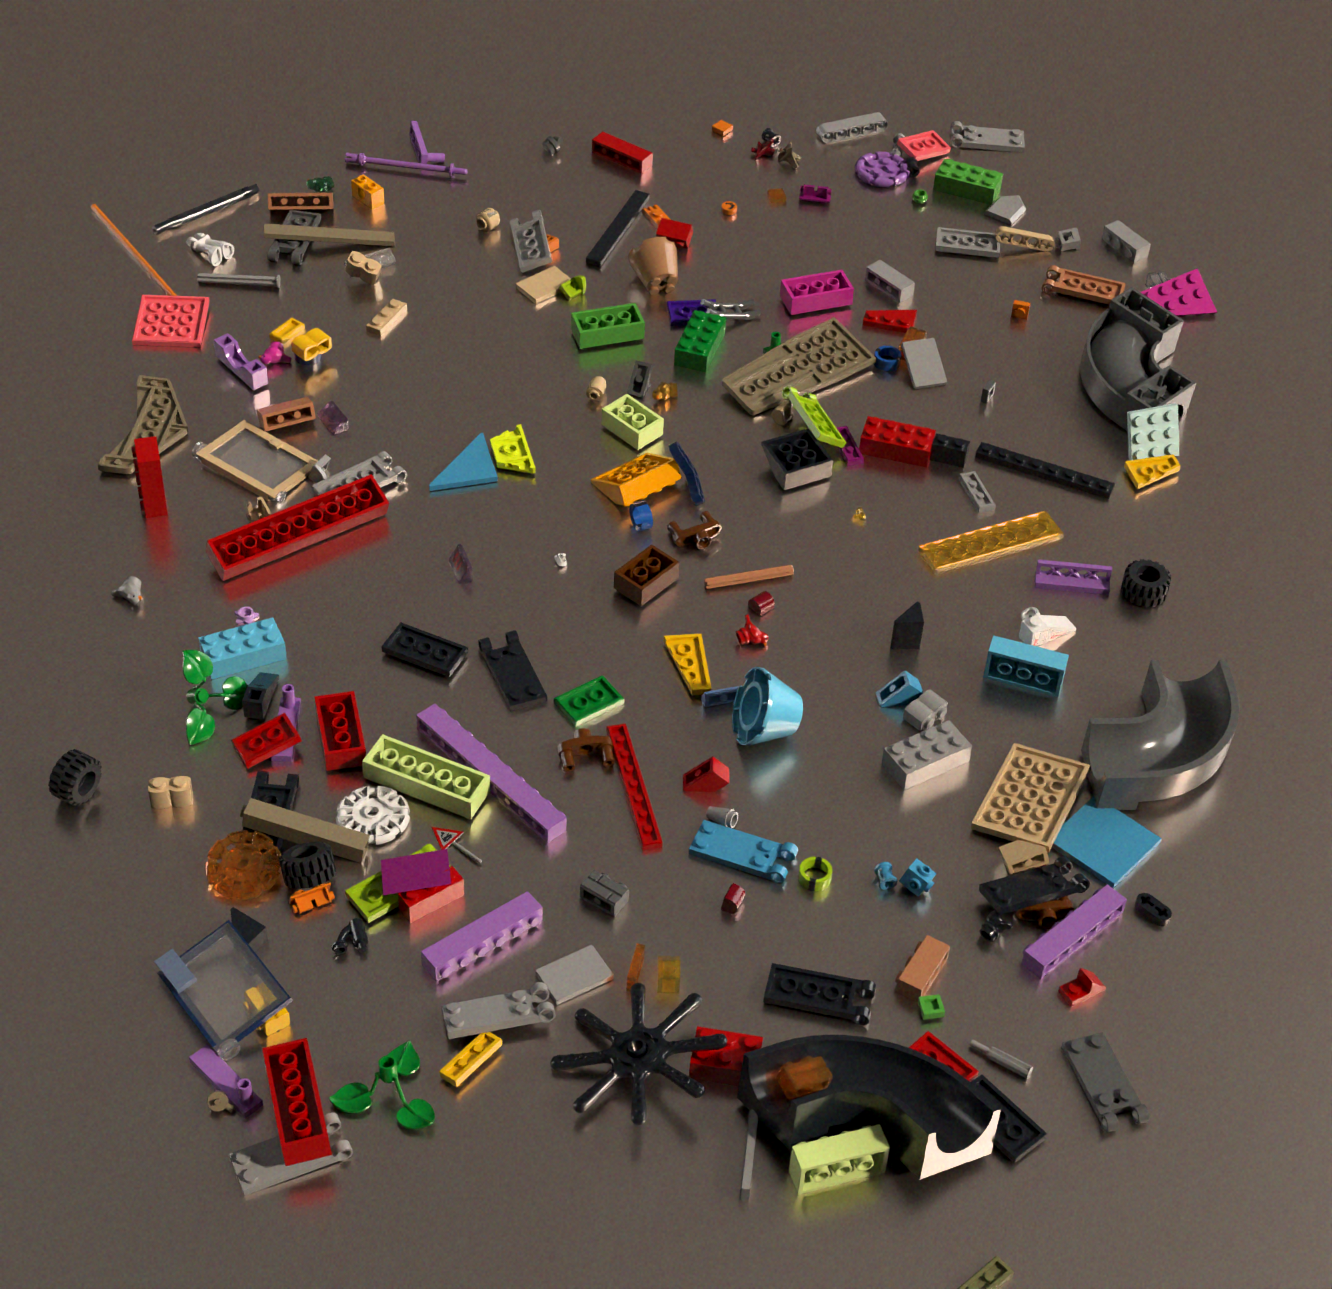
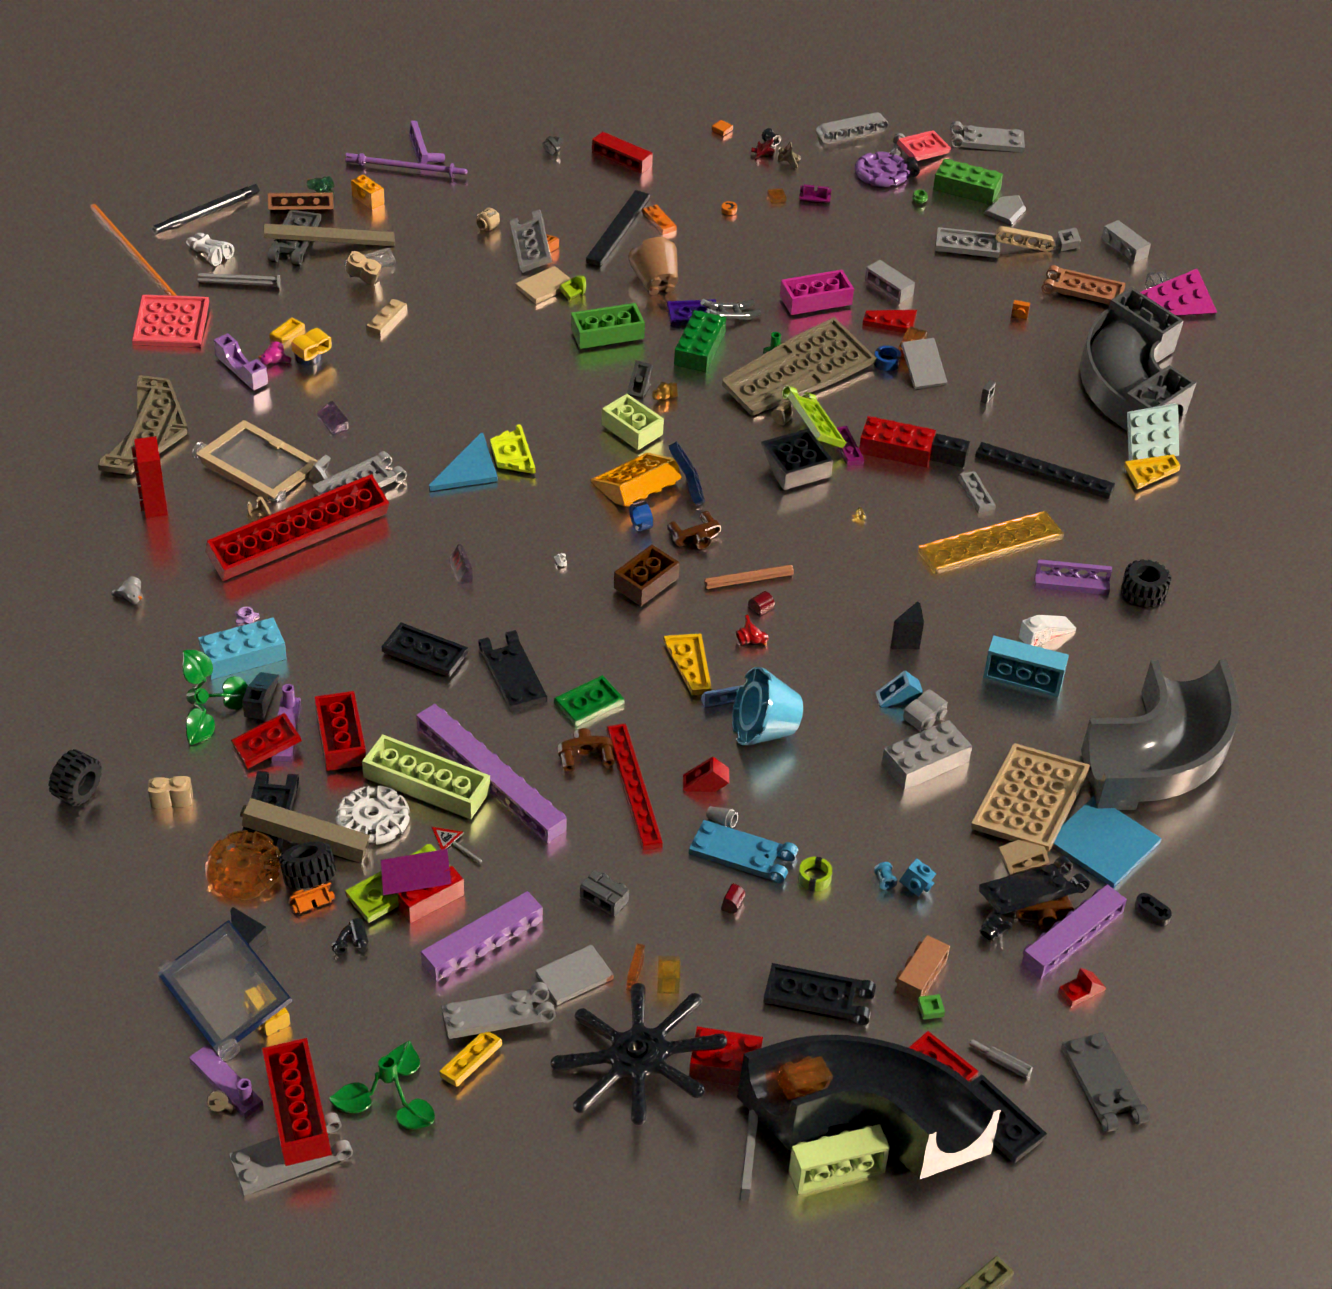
sand blue tile [154,948,197,994] -> none
nougat brick [256,397,316,432] -> none
tan brick [586,376,606,401] -> none
red brick [656,218,693,249] -> none
white tile [1021,607,1040,621] -> none

